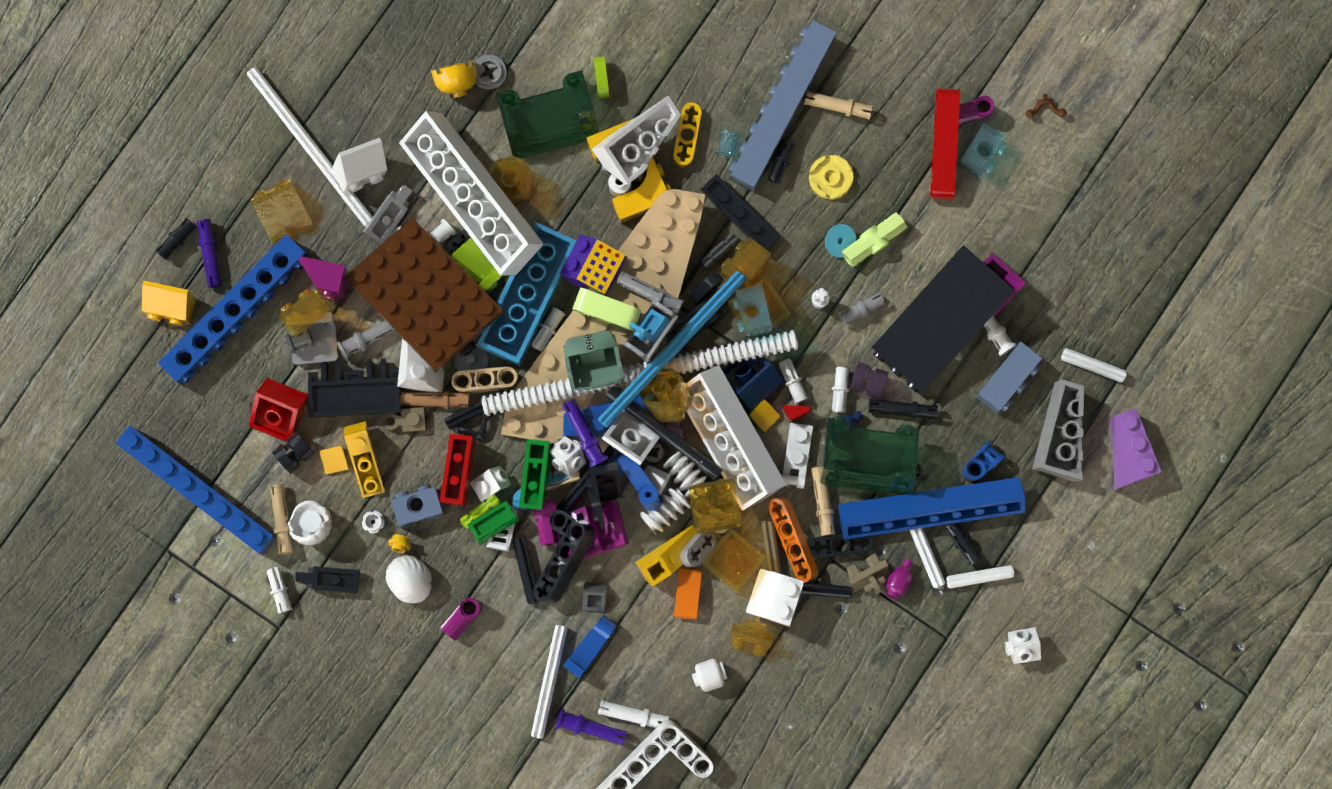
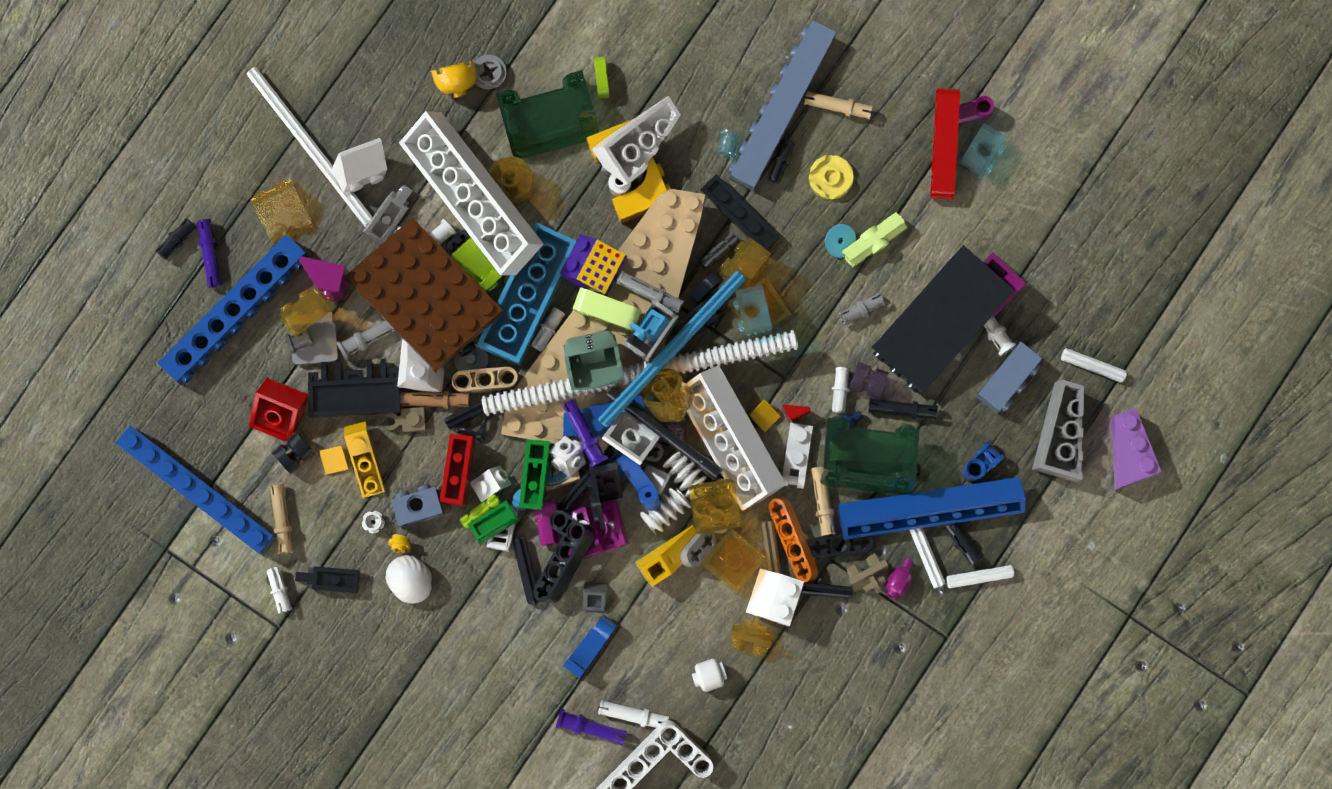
yellow slope [142,281,197,326] -> none
white piece [288,500,332,545] -> none
magenta piece [440,598,482,641] -> none
white axle [531,625,567,739] -> none
yellow beam [673,102,702,168] -> none
orange slope [674,568,702,620] -> none
dark blue slope [722,356,784,411] -> none
white axle [779,359,808,404] -> none
white axle [812,288,830,309] -> none
white brick [1005,627,1041,664] -> none
reddish brown piece [1026,94,1067,118] -> none

